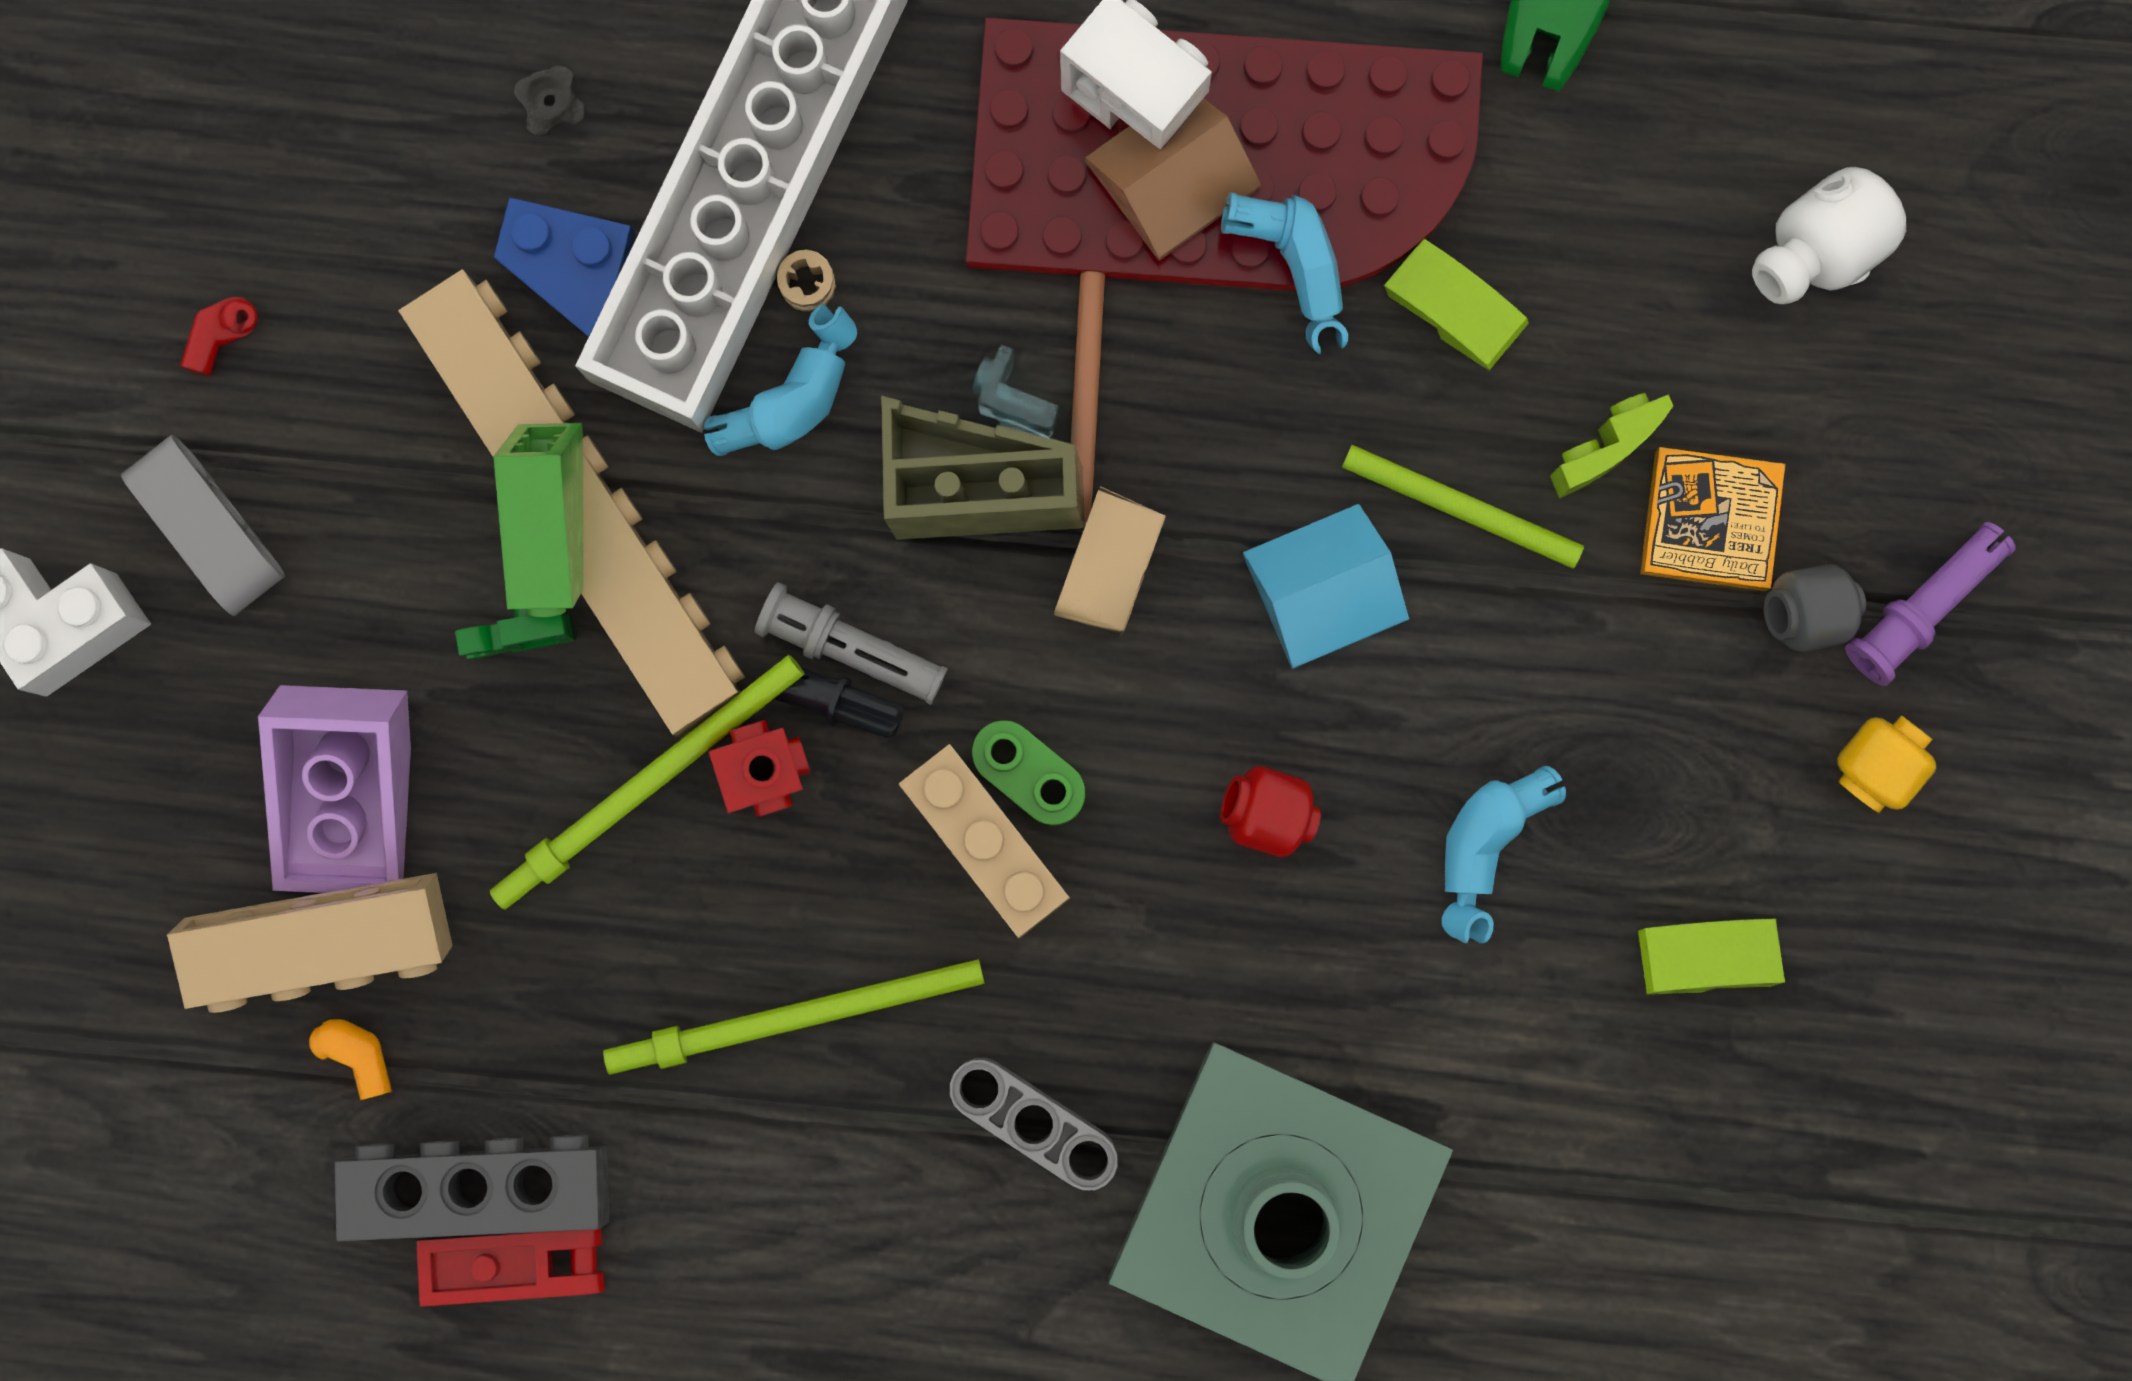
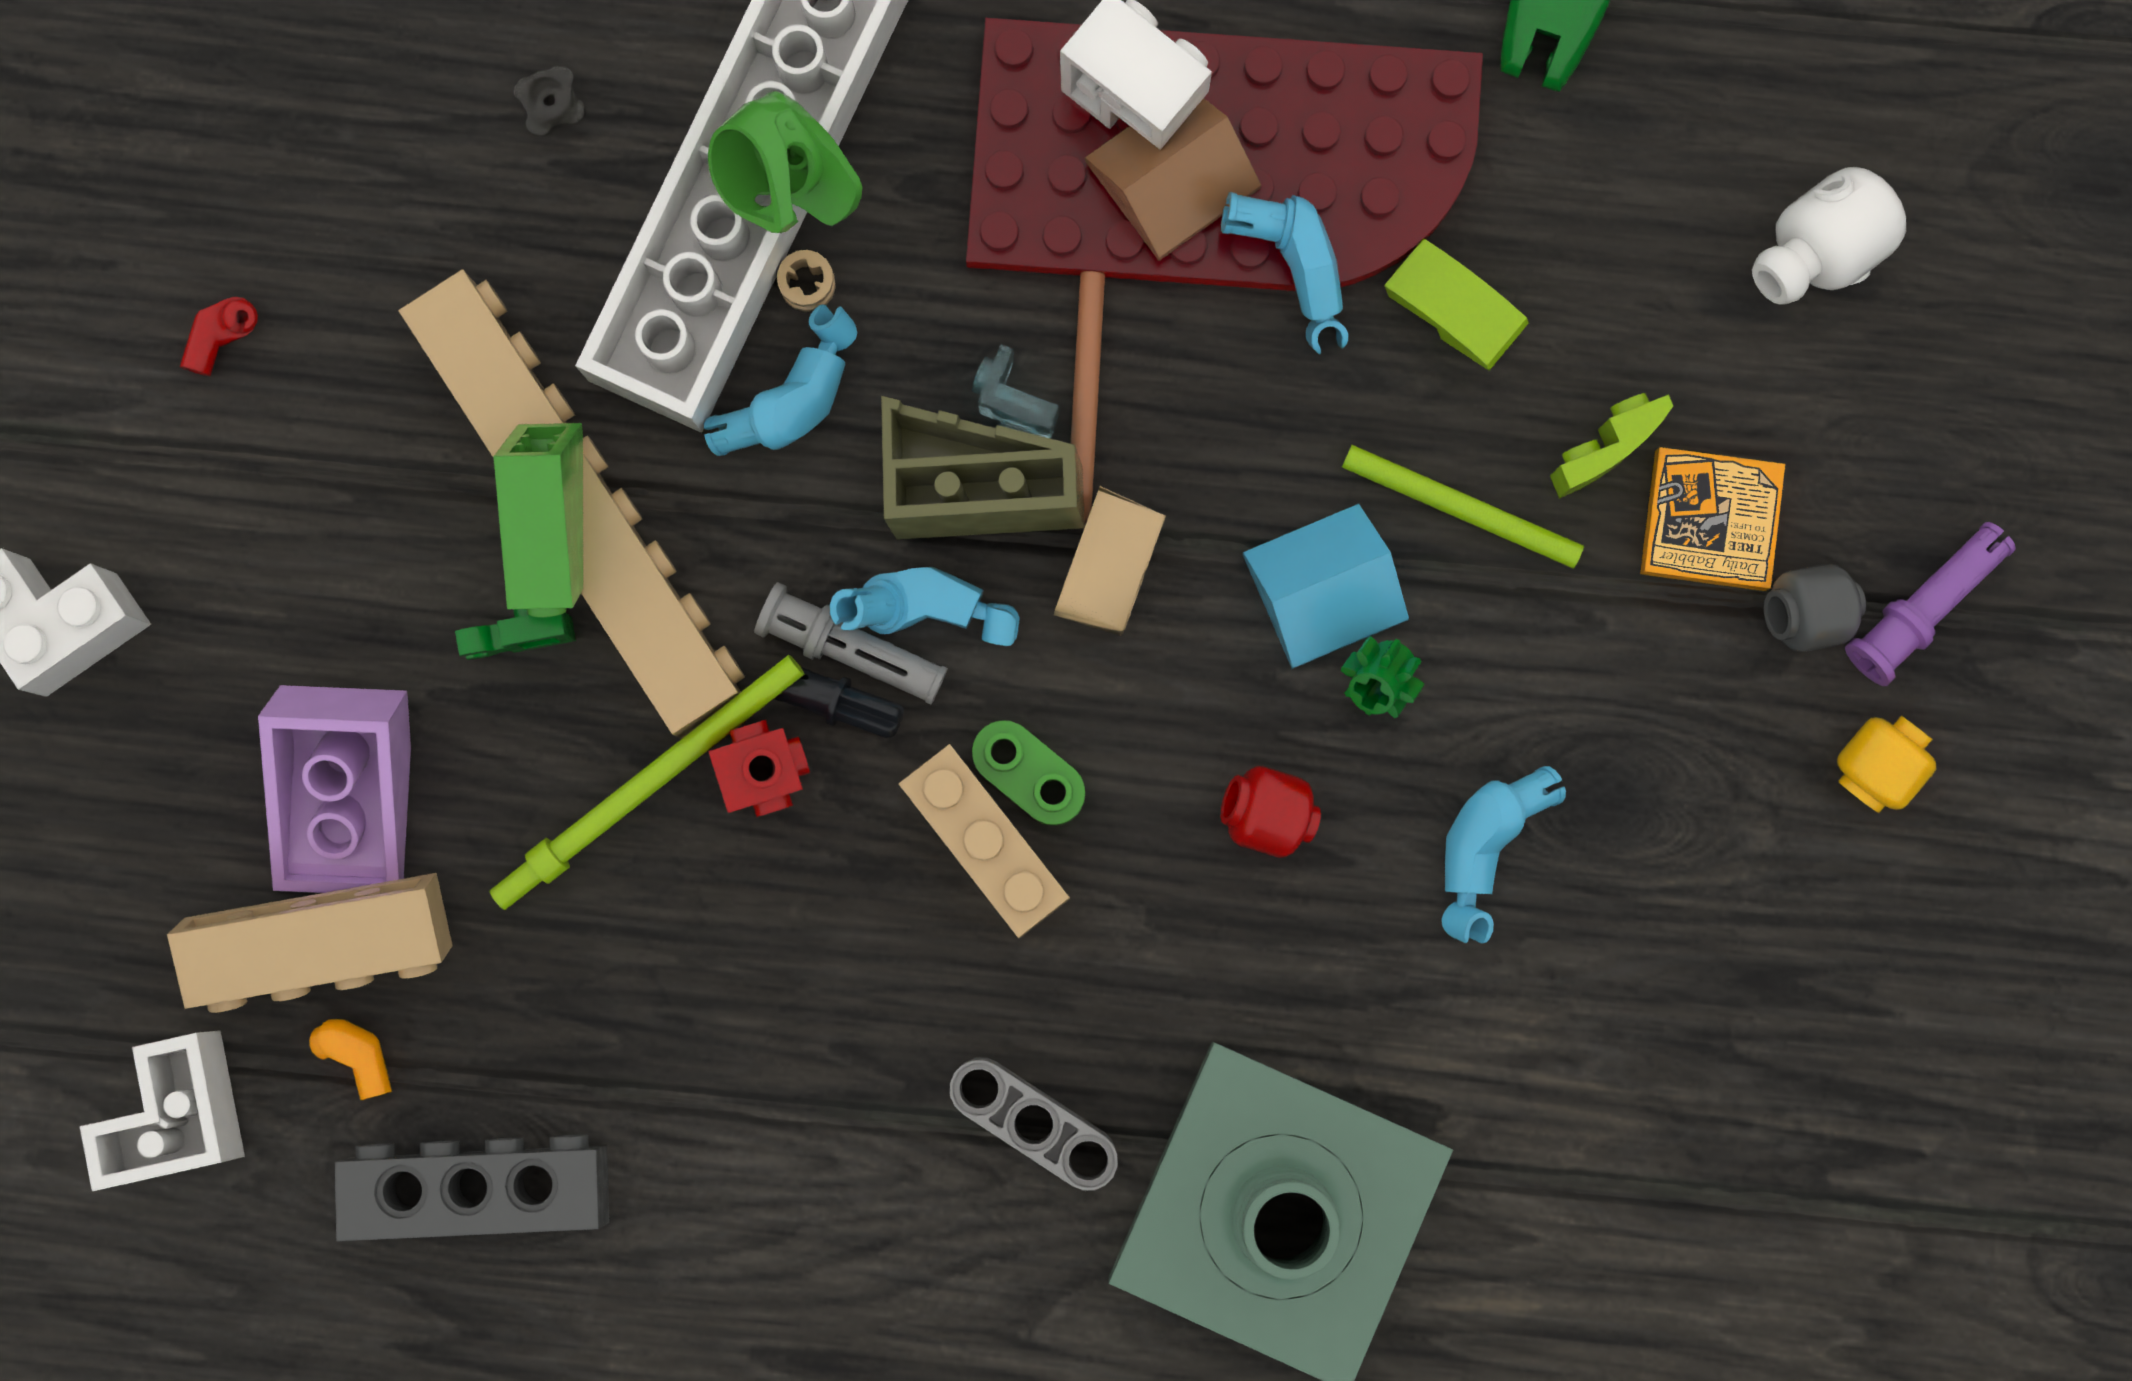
light grey beam [121,435,286,616] -> none
red plate [416,1228,605,1307] -> none
blue wing [494,197,634,338] -> none
lime bar [603,959,985,1075] -> none
lime slope [1638,919,1785,994] -> none
none -> white brick [80,1031,245,1191]
none -> bright green helmet [708,91,862,233]
none -> medium azure arm [830,567,1020,646]
none -> green gear [1341,636,1424,718]

